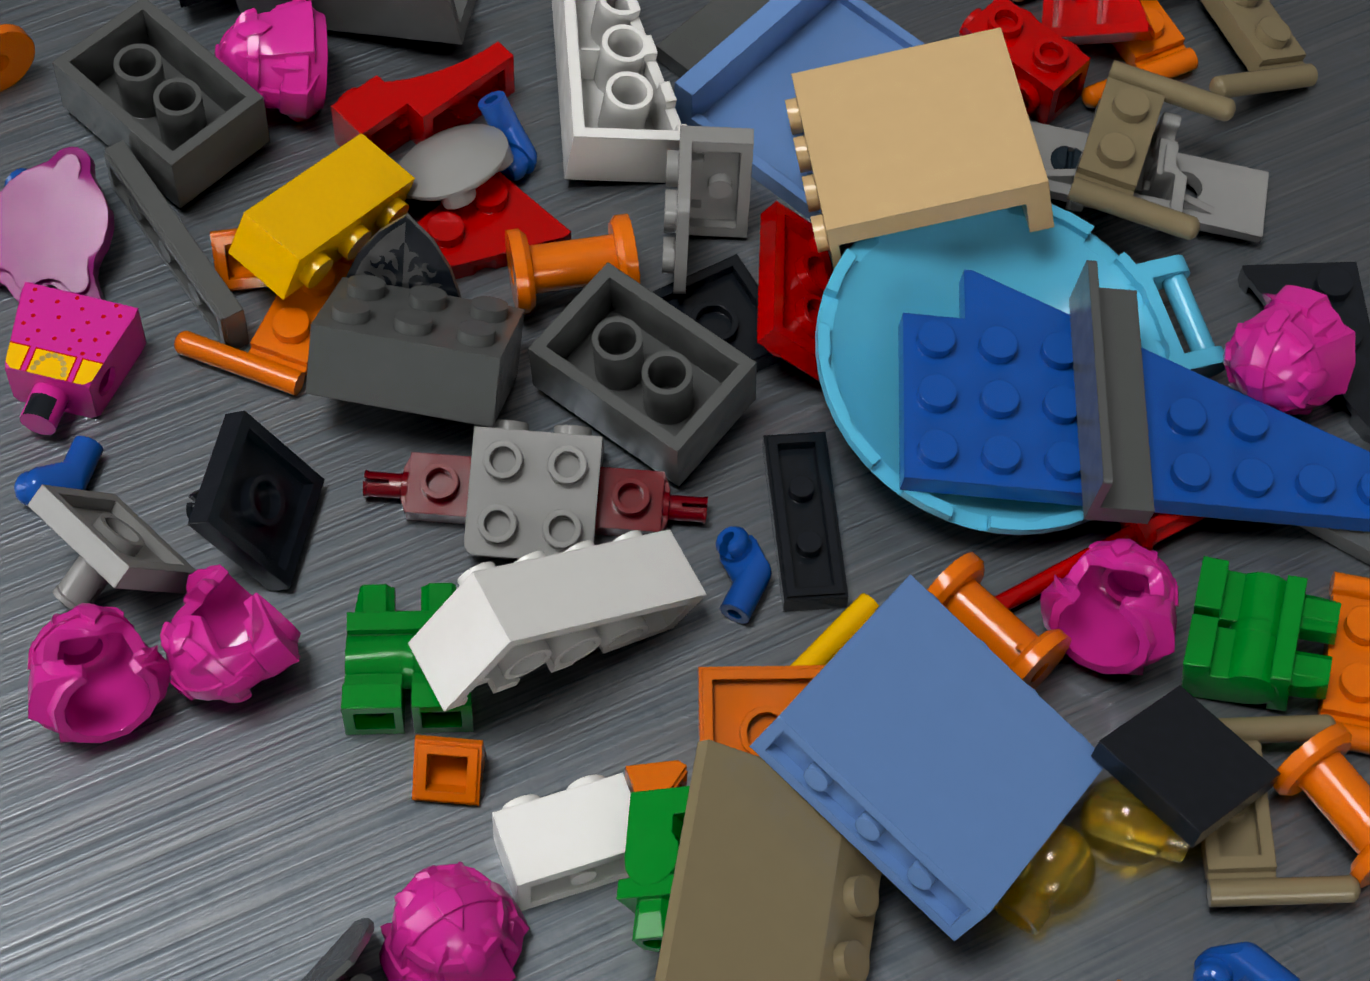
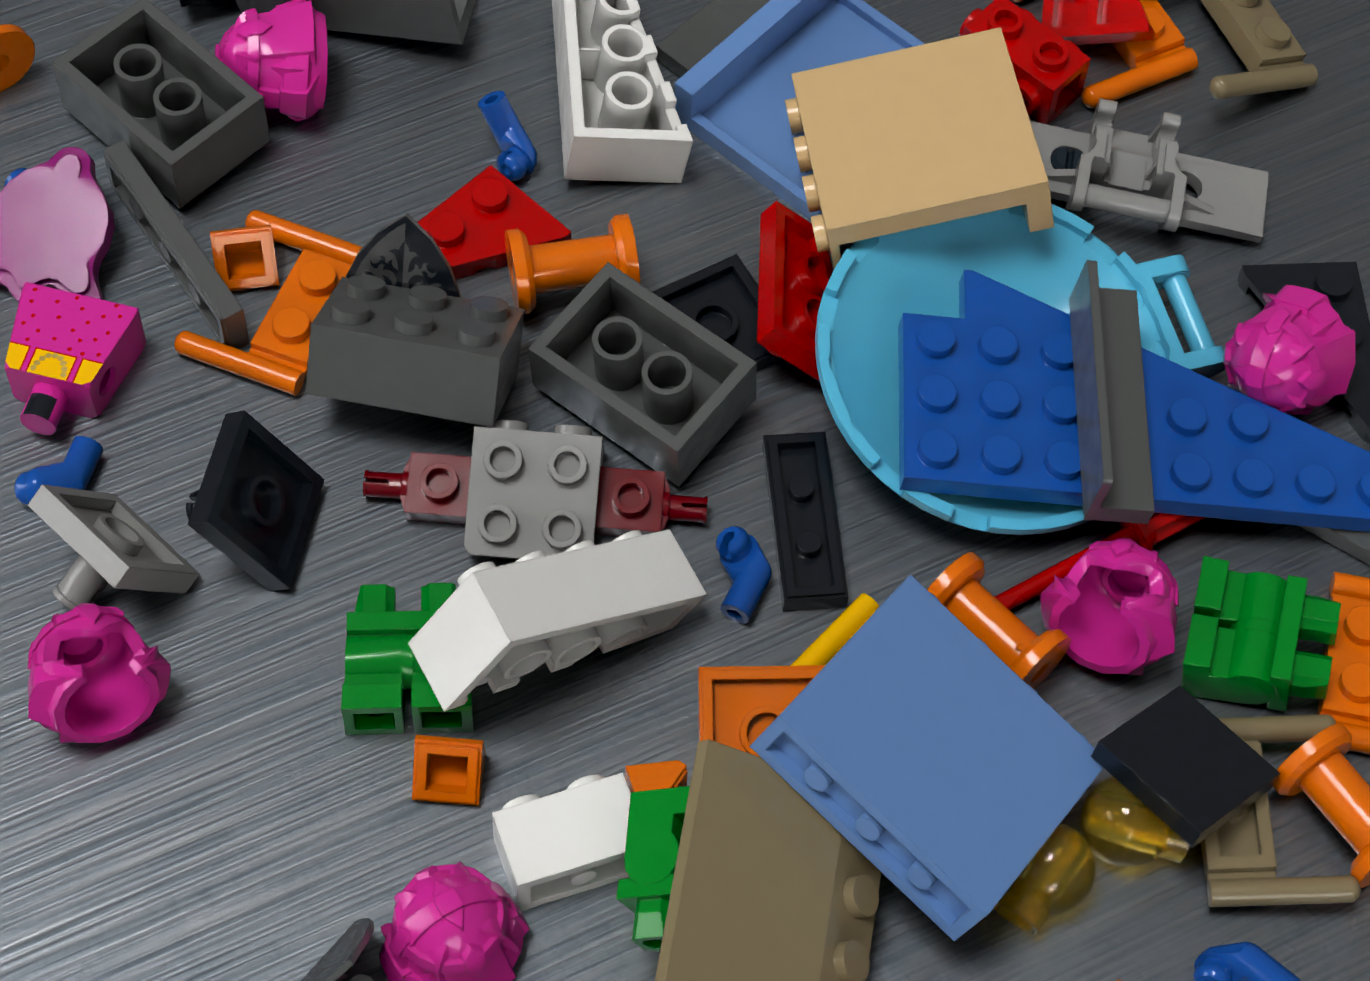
dark pink helmet [160,564,301,703] -> none
yellow brick [228,133,415,300] -> none
red slope [331,42,515,155] -> none
light grey dish [399,124,514,209] -> none
light grey bracket [662,125,754,294] -> none
dark tan plate [1067,60,1236,240] -> none

